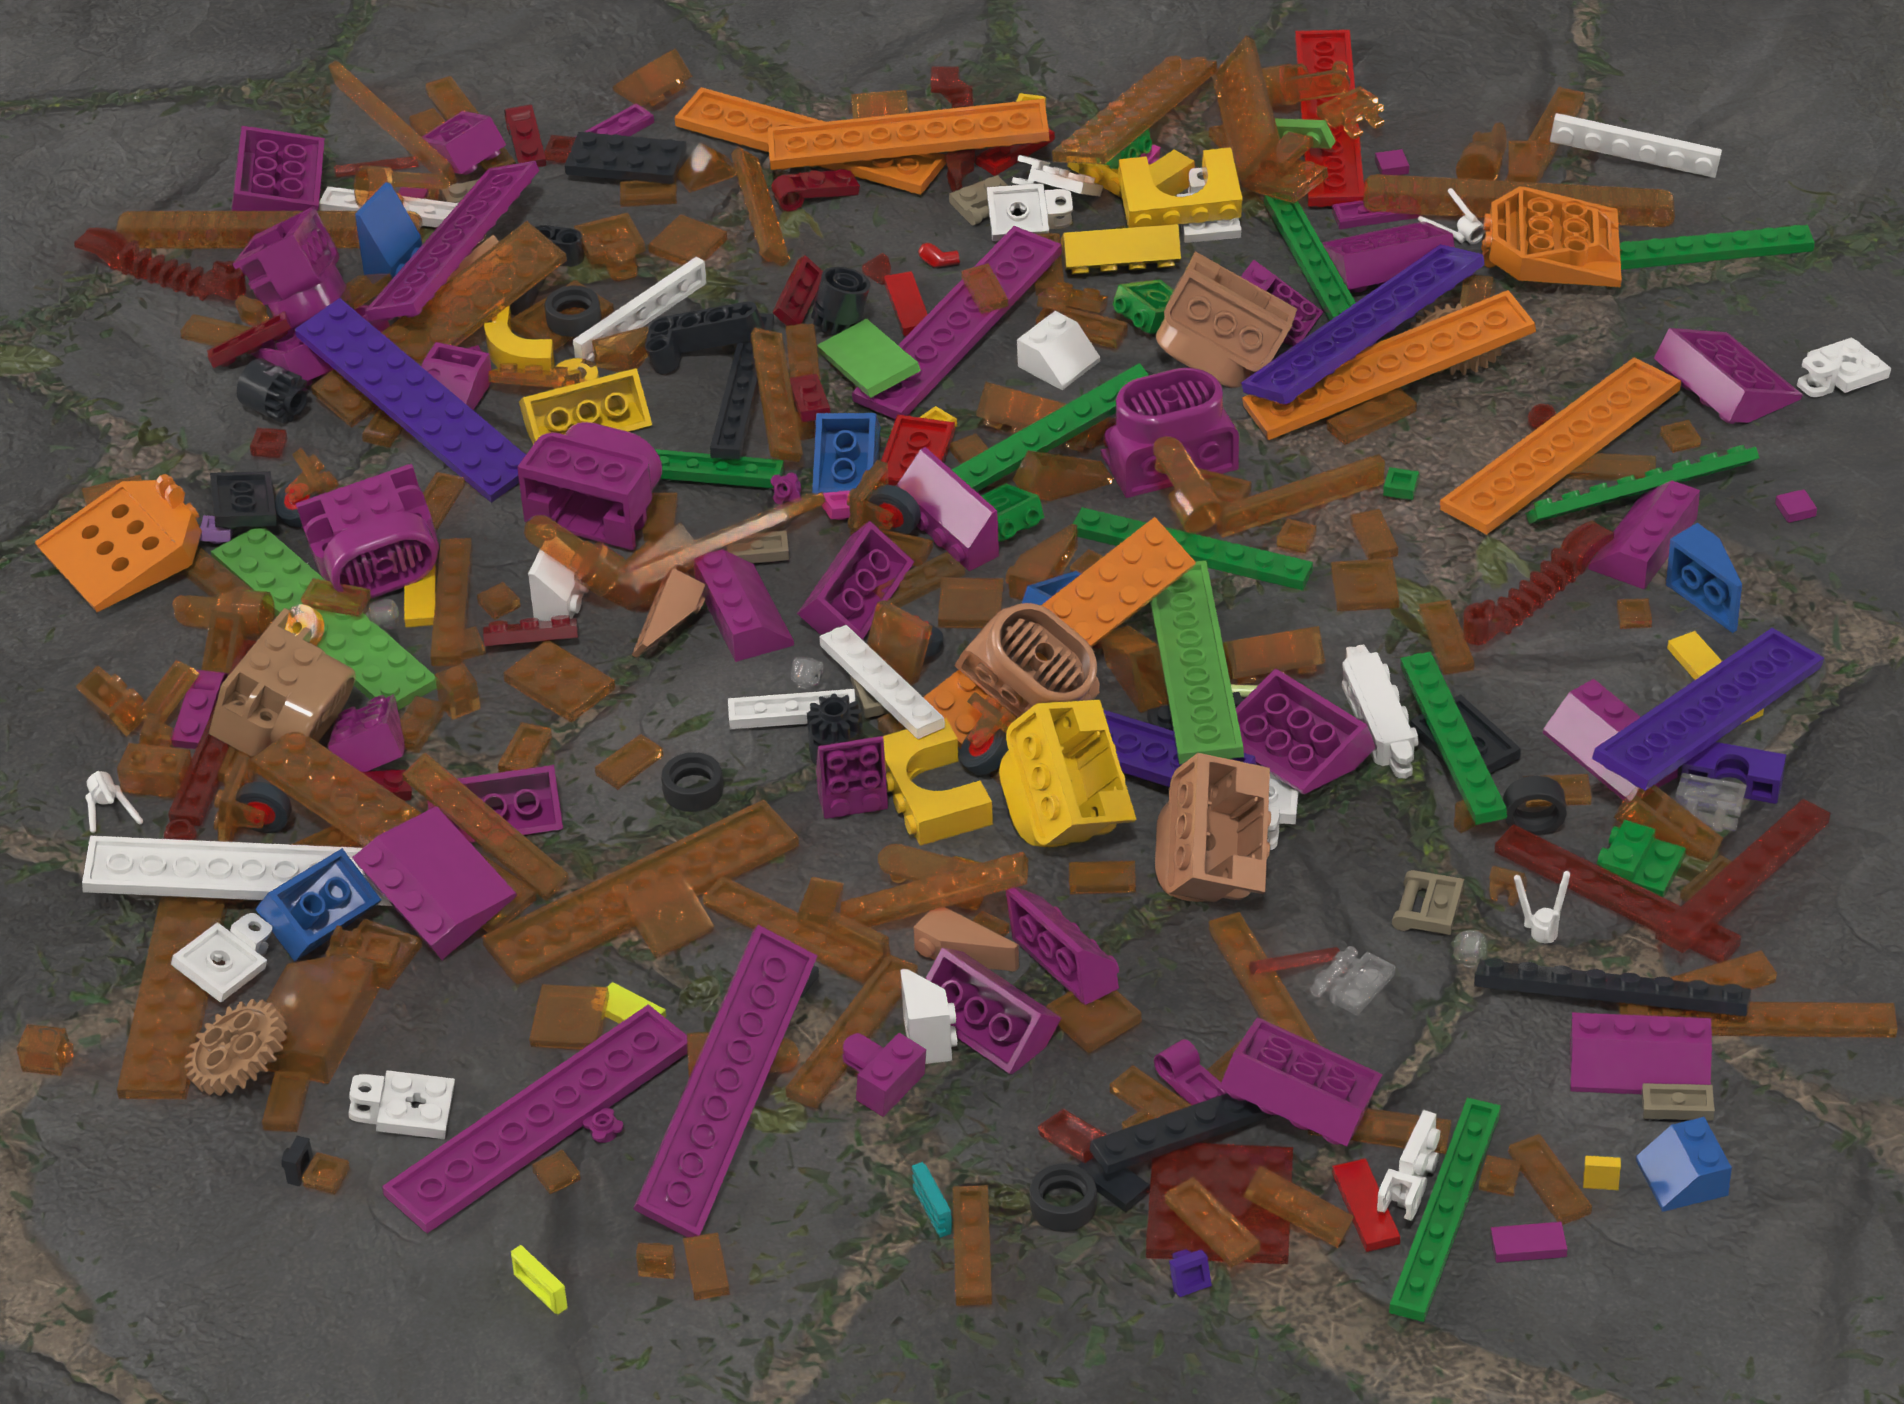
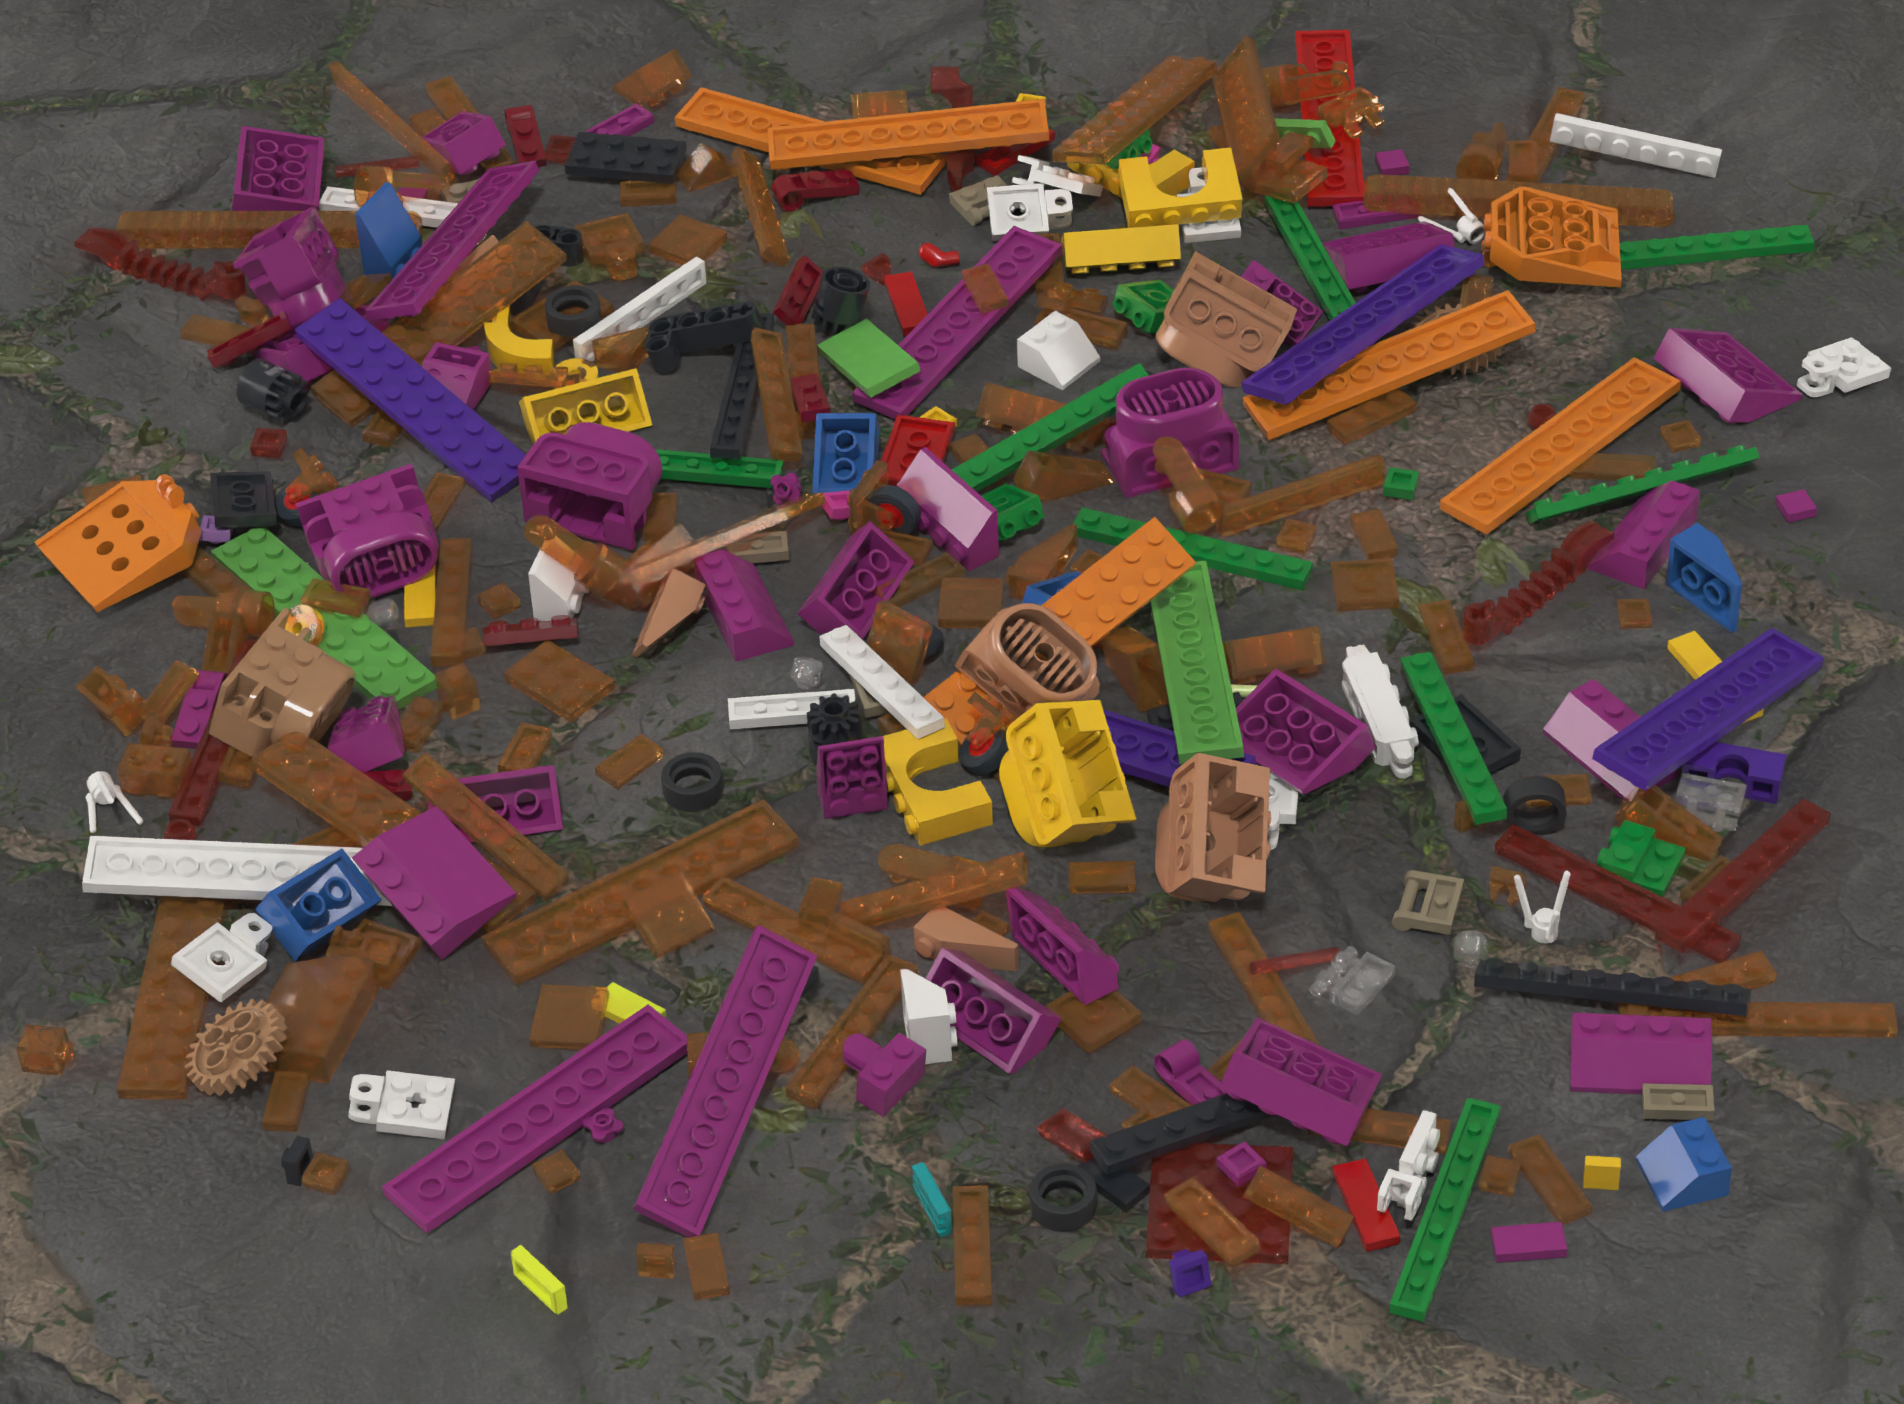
plate [213,755,292,842] -> none
none -> magenta tile [1217,1141,1267,1187]

